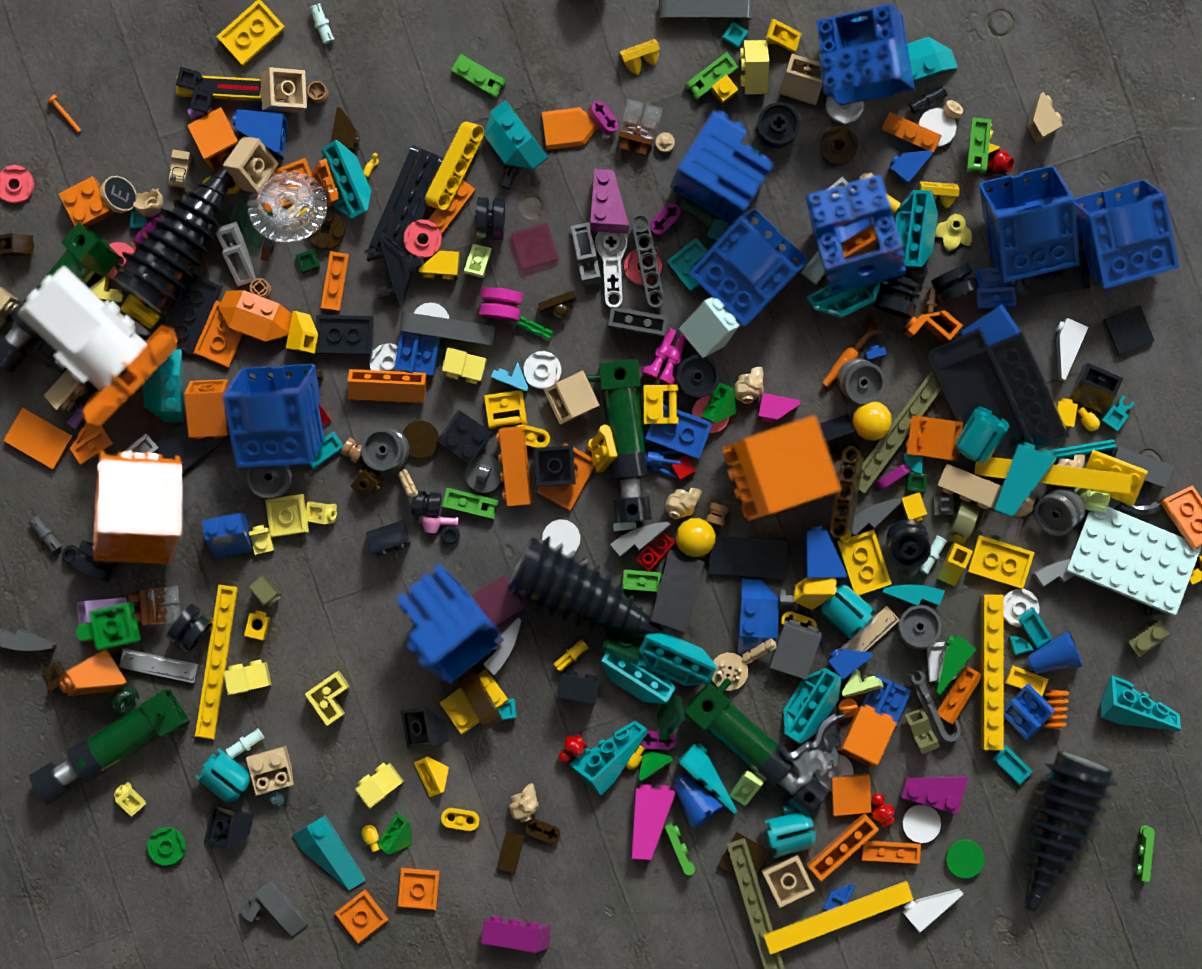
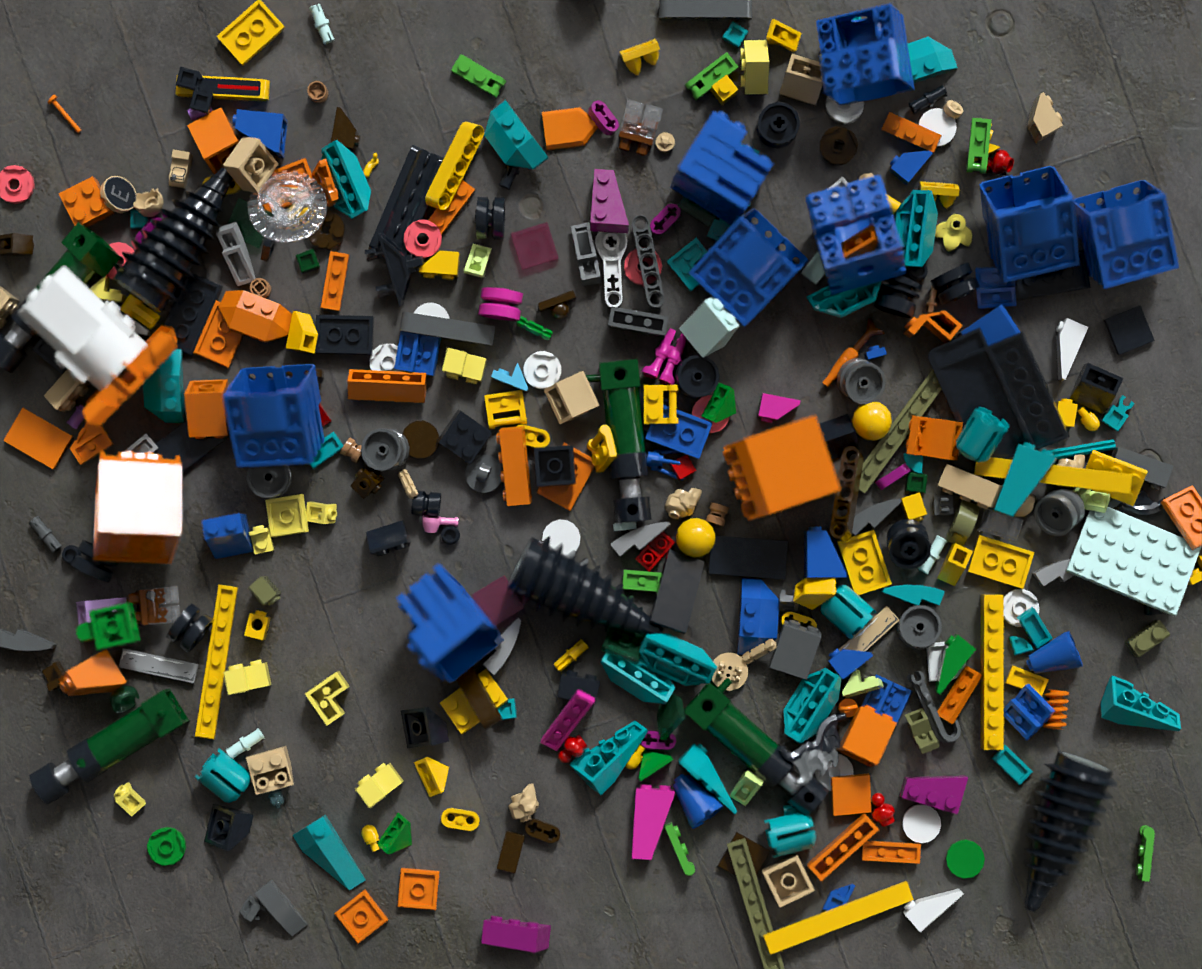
tan brick [261,67,307,113] -> none
bright green plate [442,488,499,519] -> none
tan head [734,367,764,404] -> none
none -> dark pink tile [540,690,595,751]

